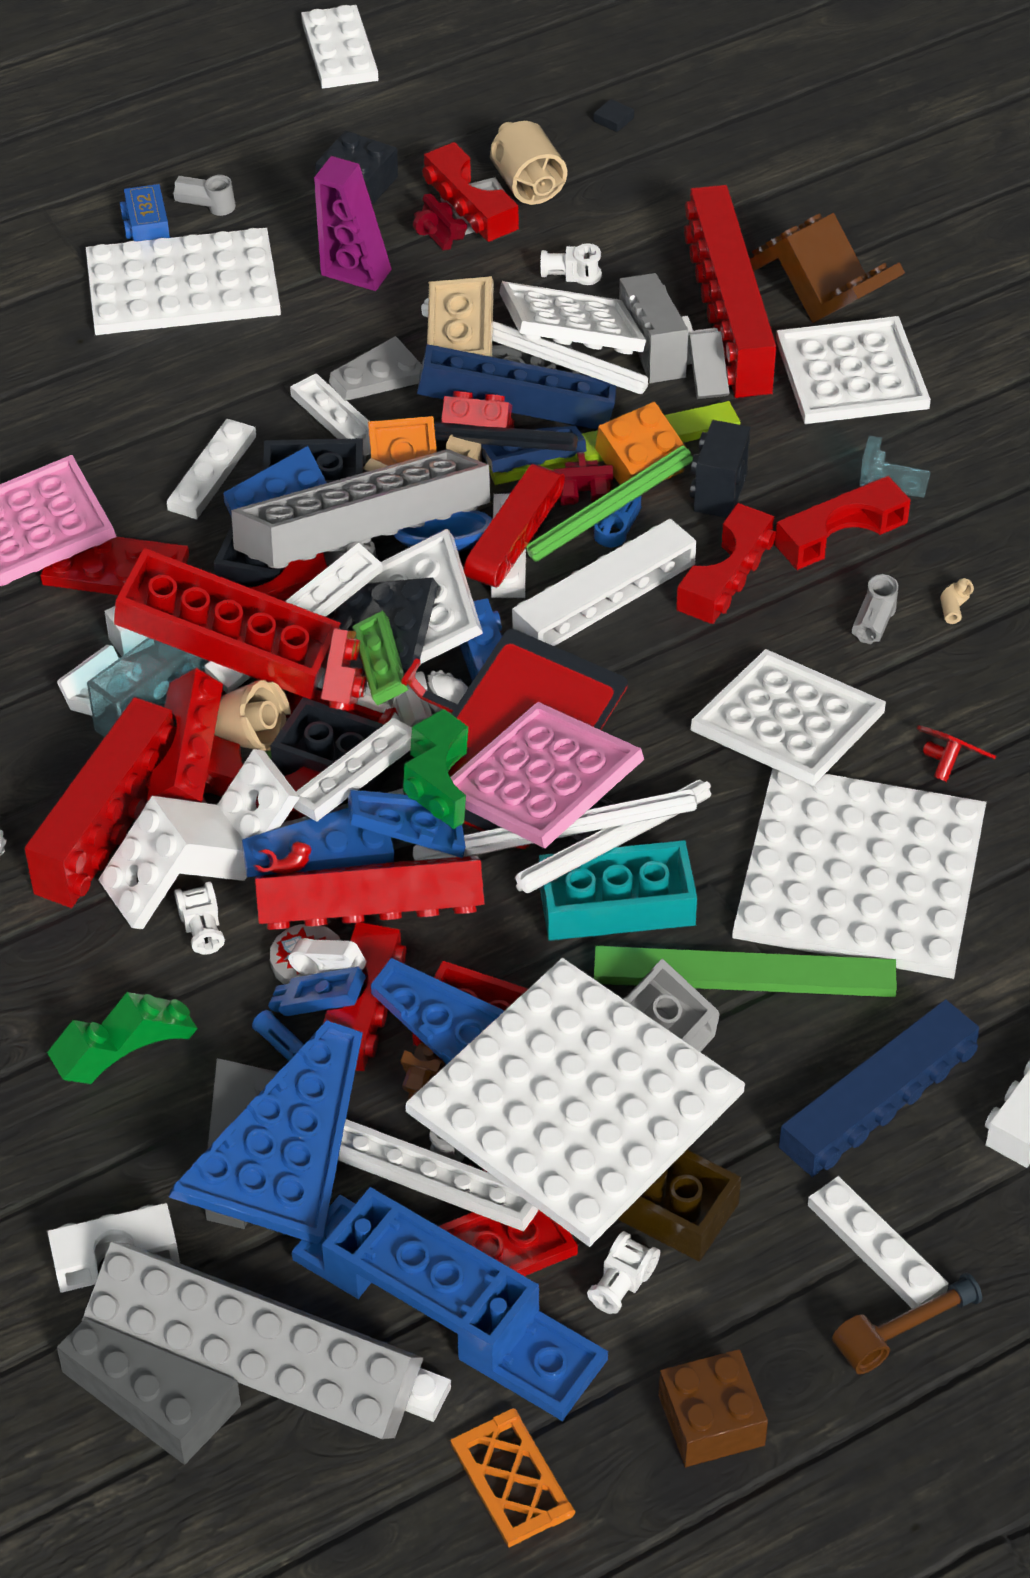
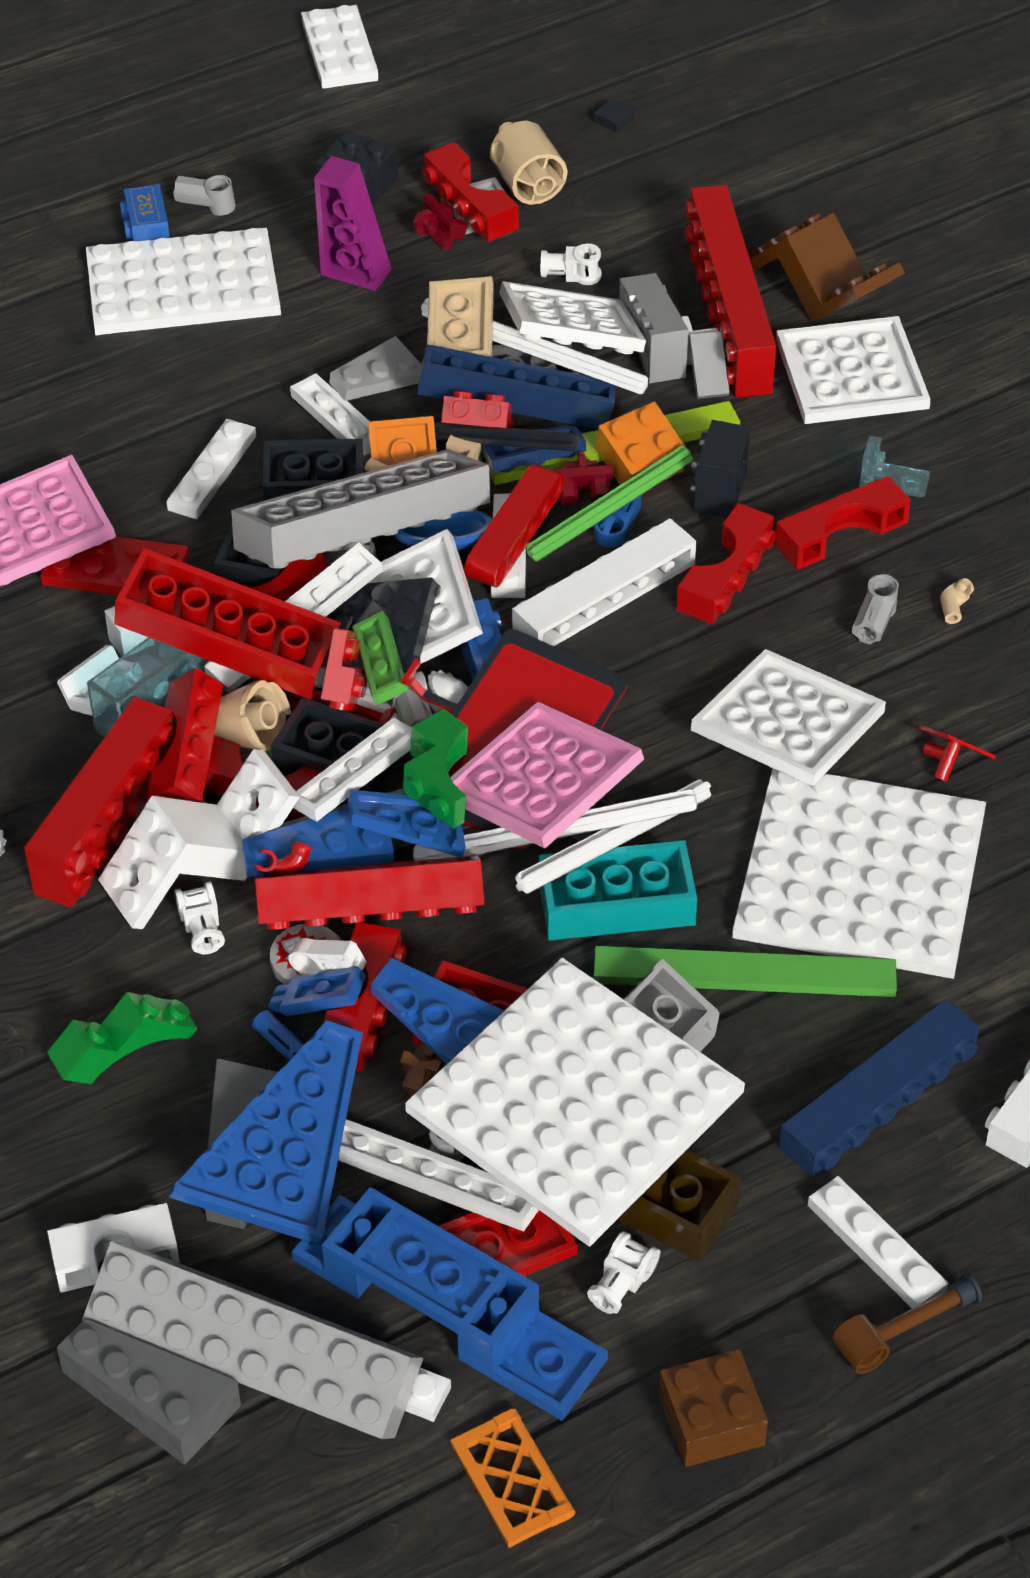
blue wing [223,446,327,518] -> none

